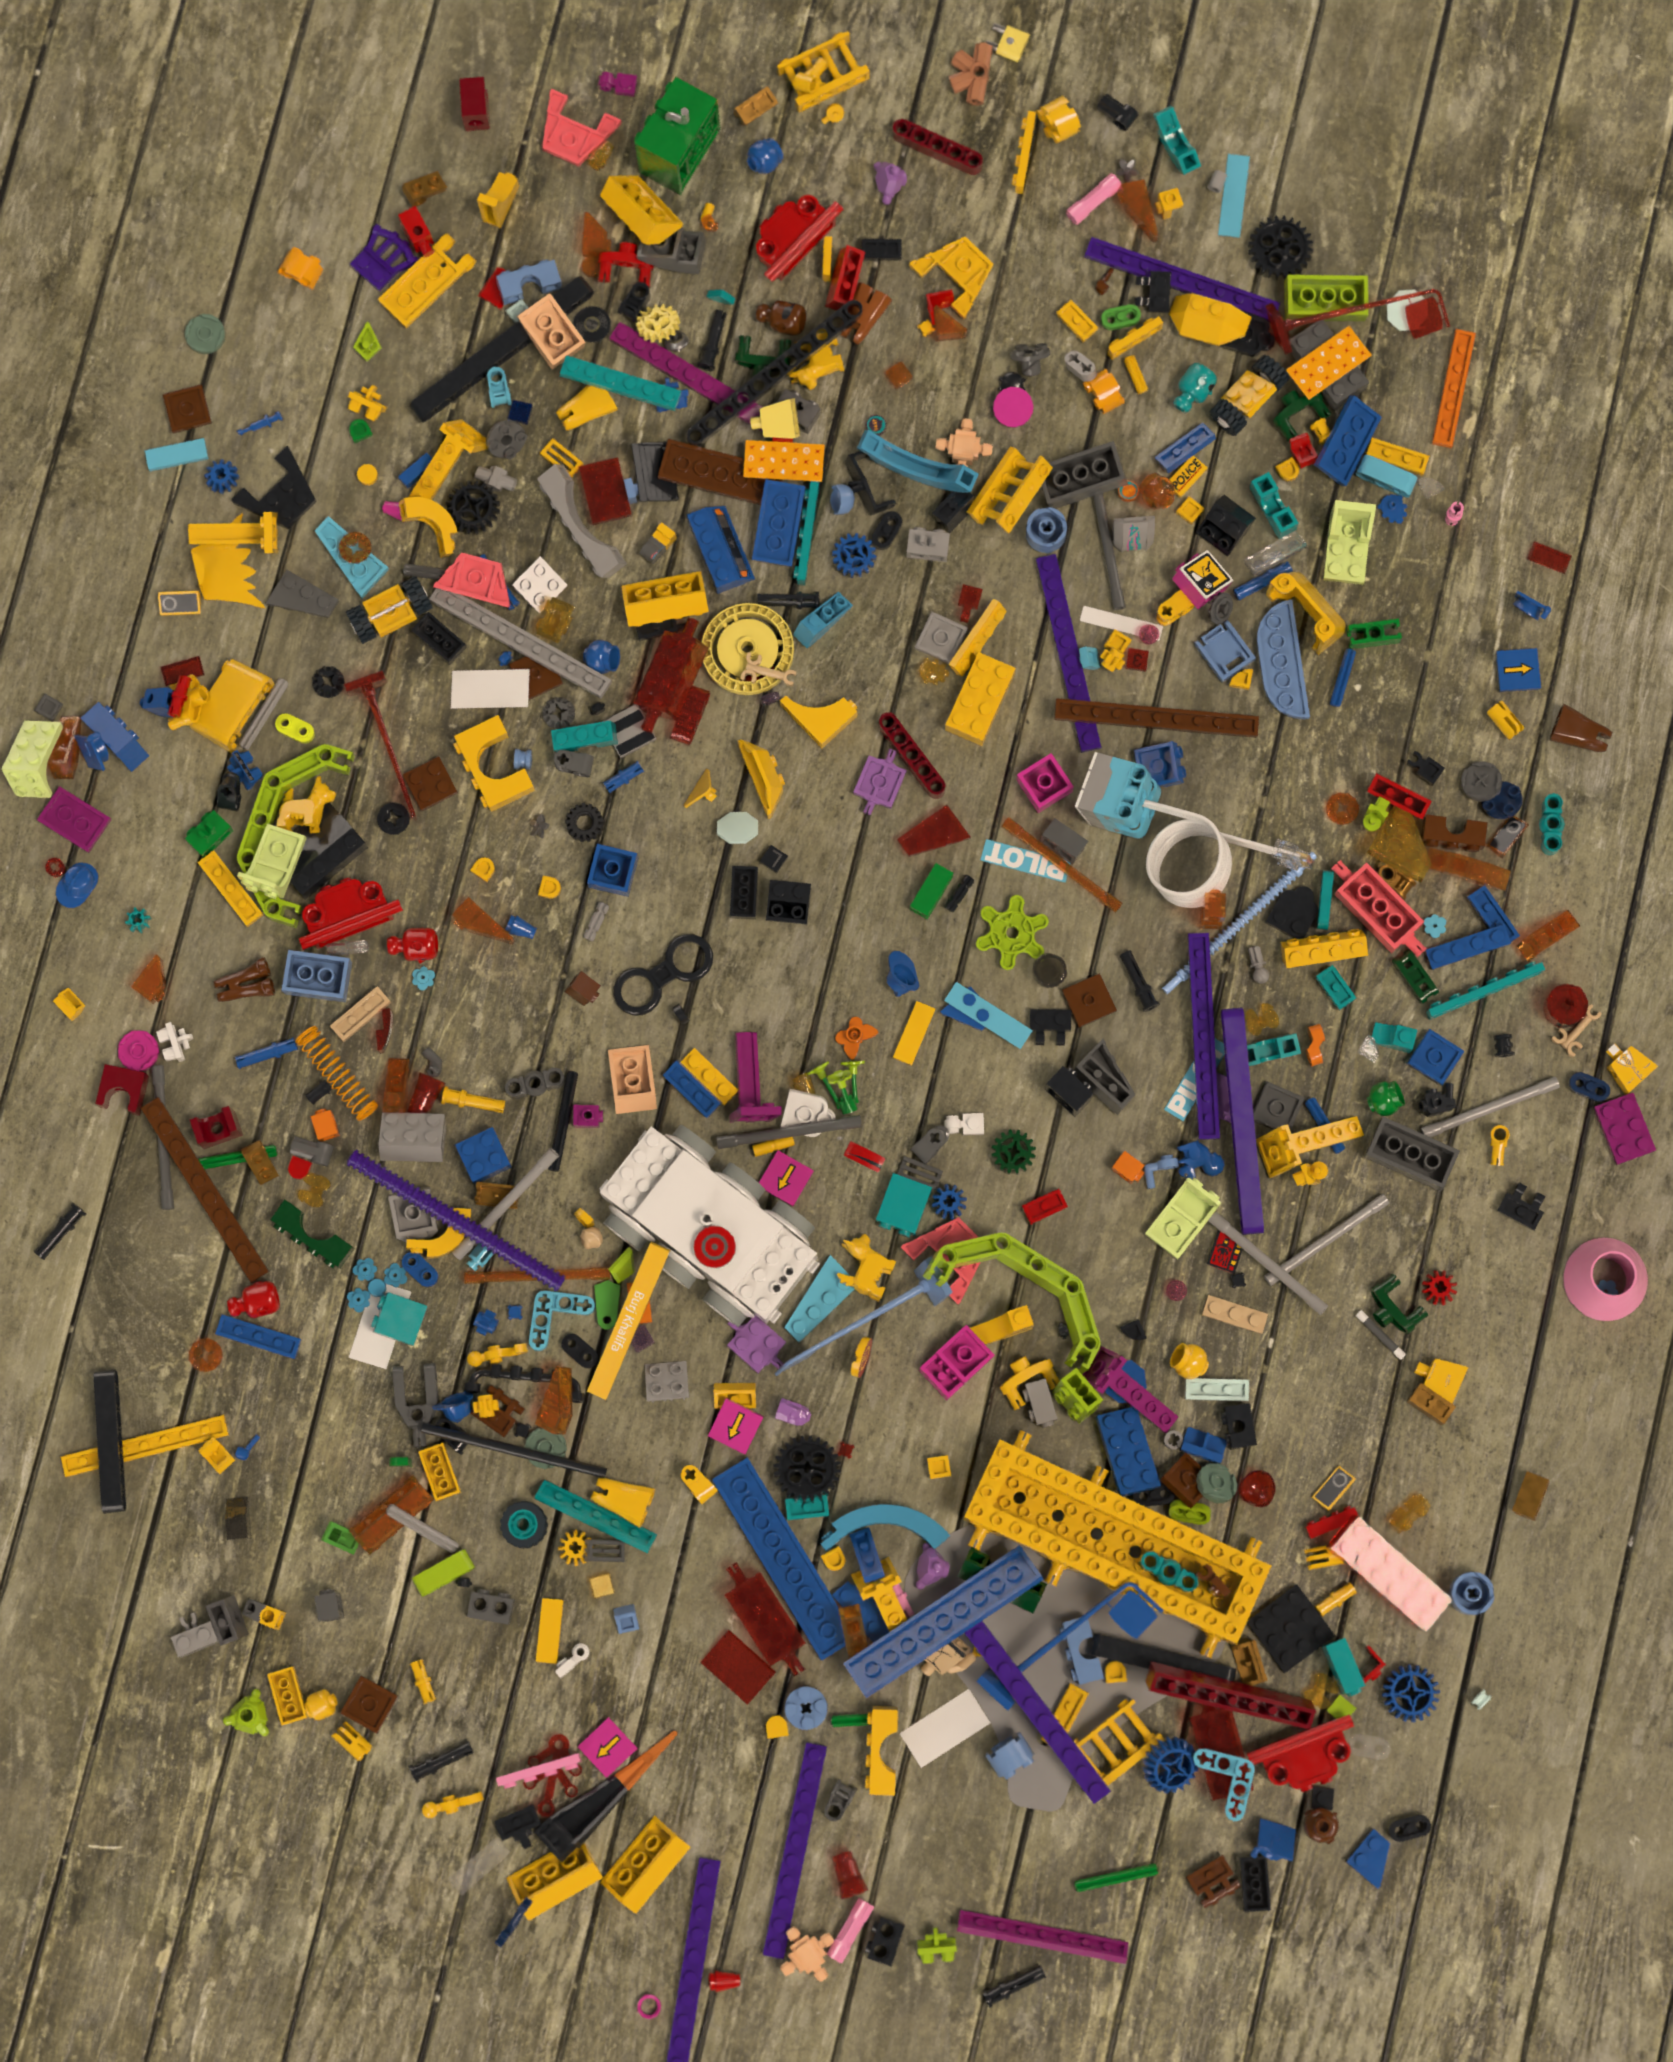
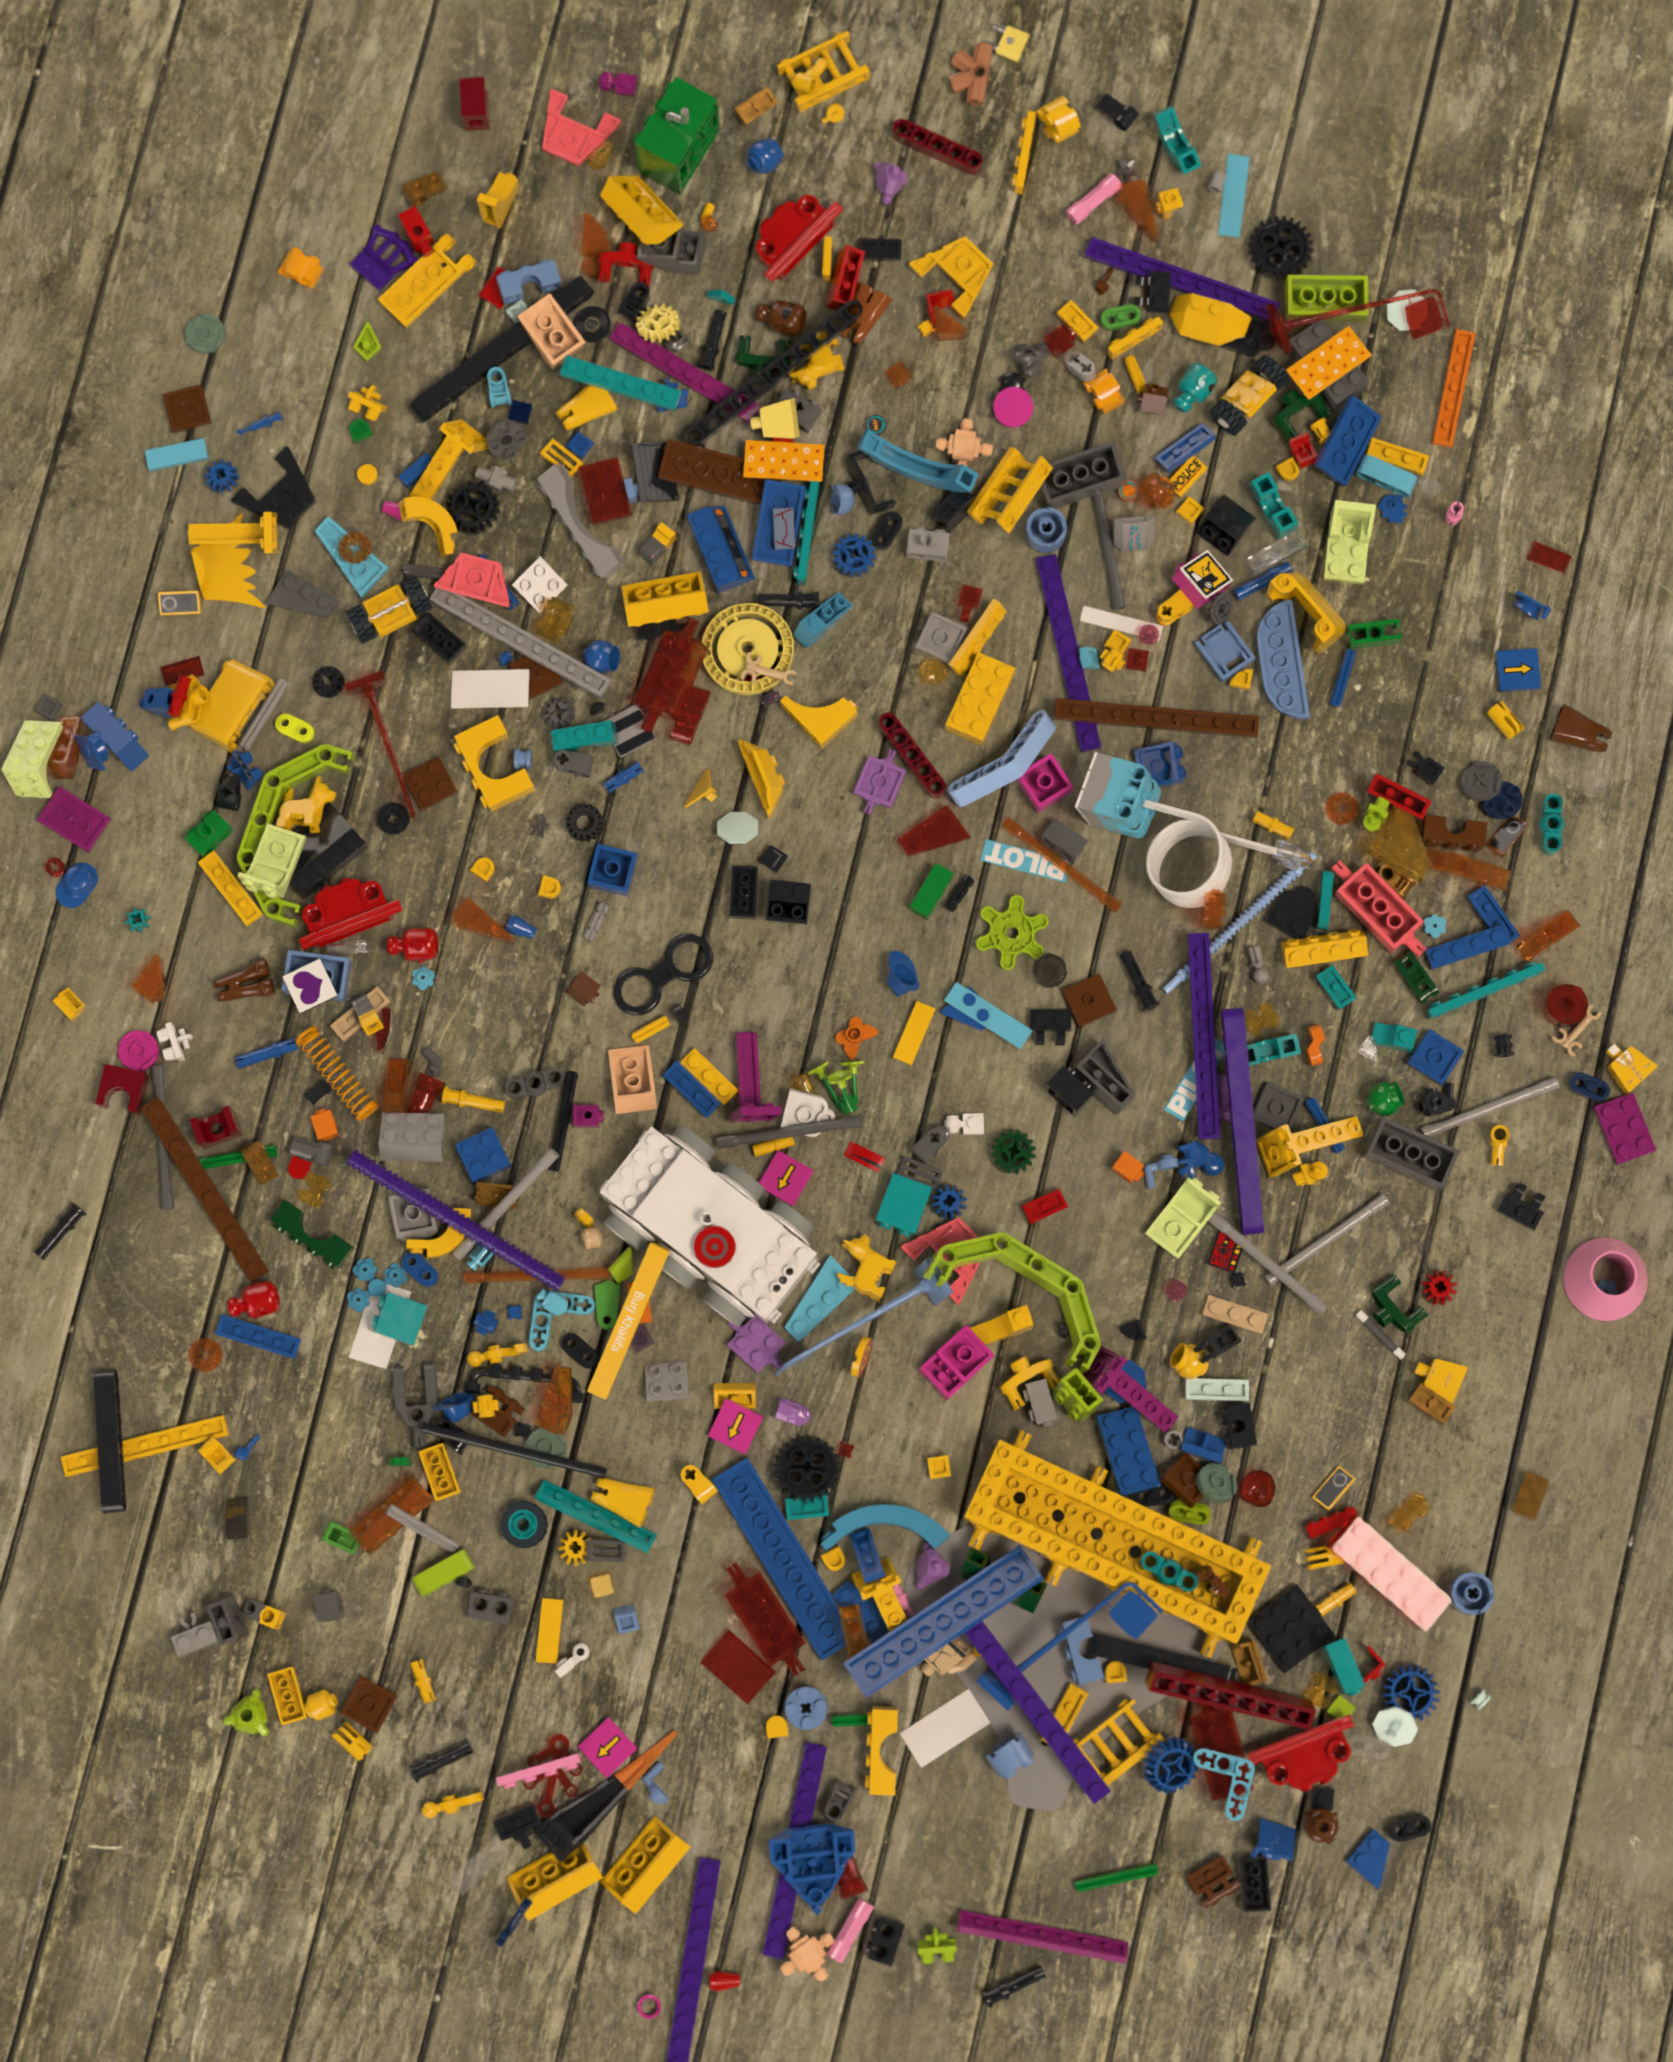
none -> tile [283,959,338,1014]
none -> leg [351,994,384,1036]
none -> medium azure arm [536,1288,568,1315]
none -> blue tile [566,431,594,460]
none -> yellow axle [631,1016,670,1043]
none -> medium blue plate [642,1761,669,1805]
none -> blue wedge [768,1824,855,1916]
none -> sand blue tile [773,508,795,550]
none -> light blue beam [947,710,1056,807]
none -> clear red brick [1044,324,1077,359]
none -> reddish brown brick [1137,383,1169,415]
none -> black hinge [1193,1324,1242,1364]
none -> yellow pin [1252,810,1294,840]
none -> light aqua piece [1372,1706,1418,1747]

